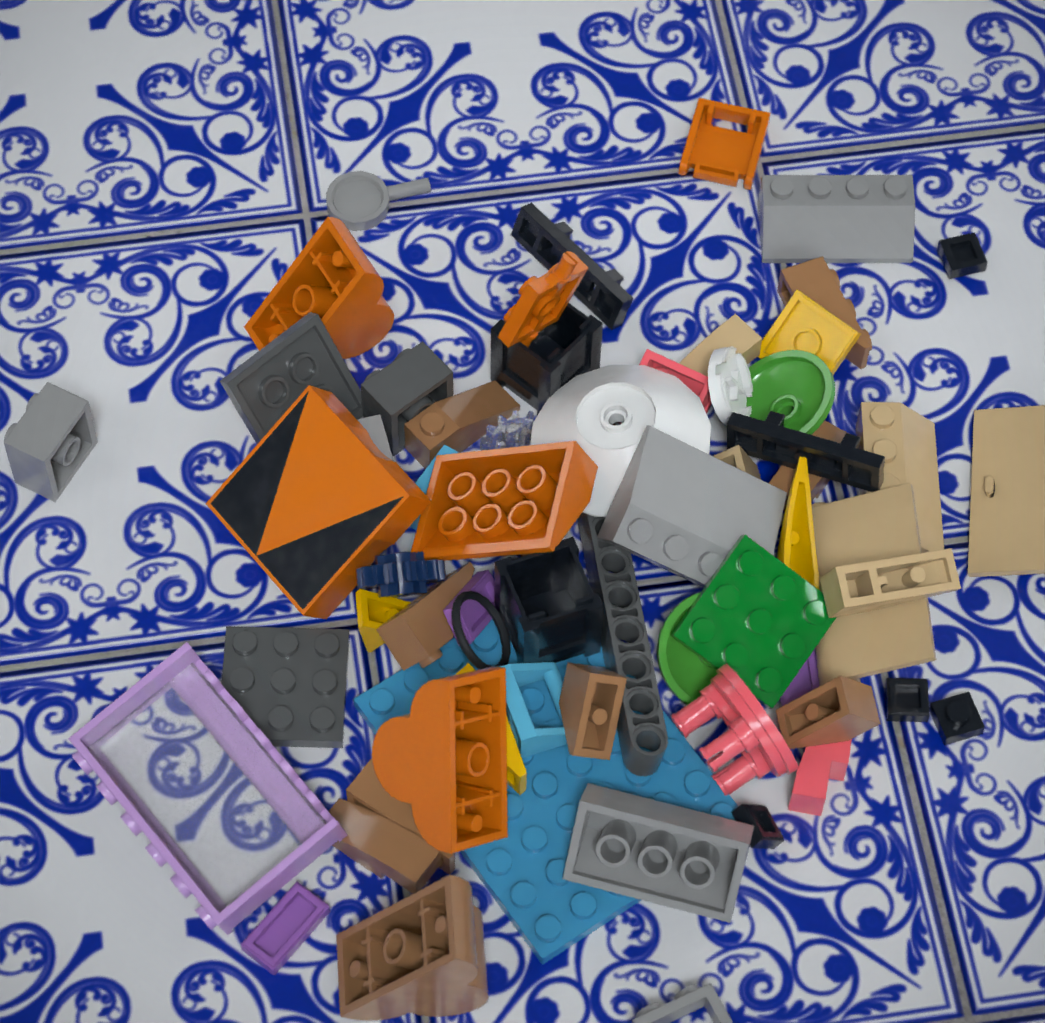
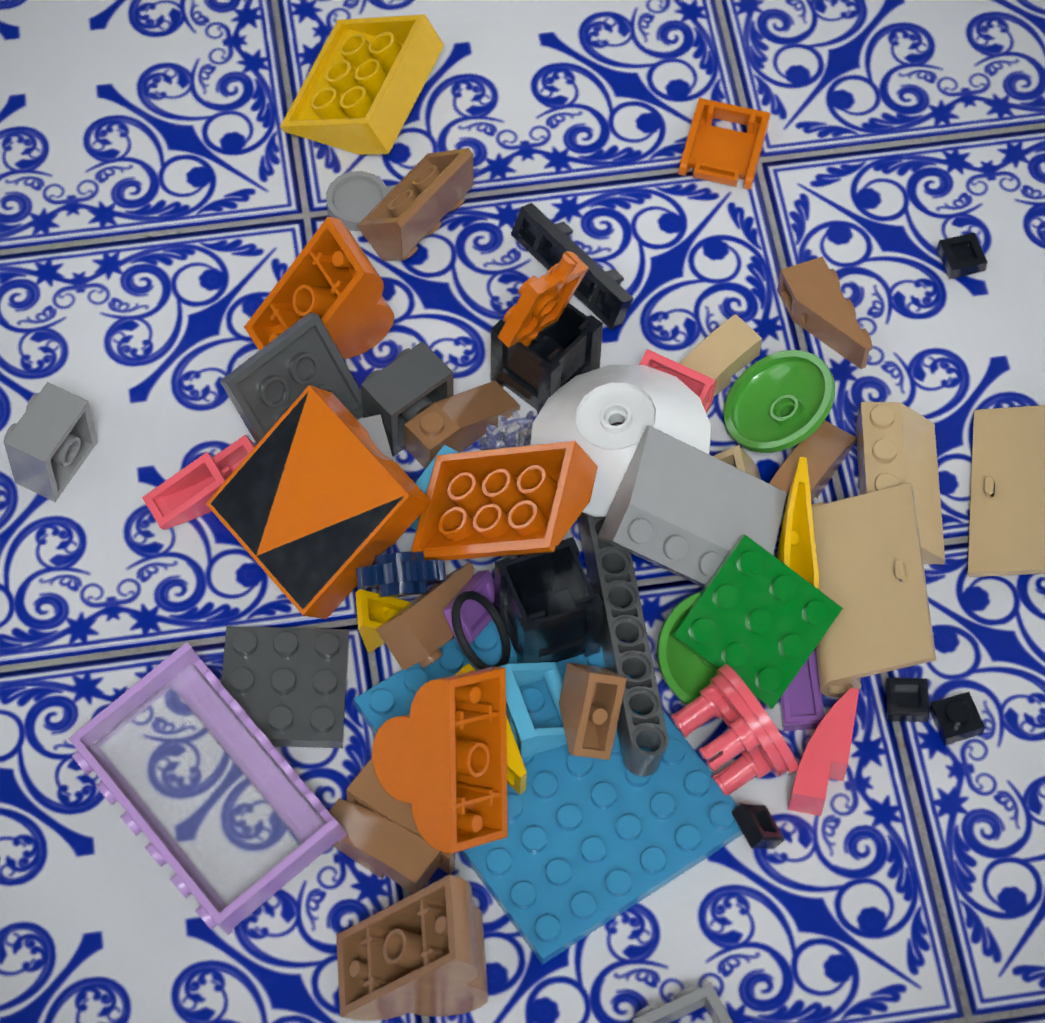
medium lavender tile [240,882,330,976] -> none
light grey slope [563,783,754,923] -> none
white tile [708,346,753,426] -> none
black hinge [727,411,885,492] -> none
light grey slope [758,175,915,263] -> none
yellow tile [758,290,861,375] -> none
medium nougat slope [776,675,881,749] -> none
tan slope [820,548,961,618] -> none
none -> coral slope [142,435,256,530]
none -> yellow slope [280,14,444,155]
none -> medium nougat slope [357,148,473,261]

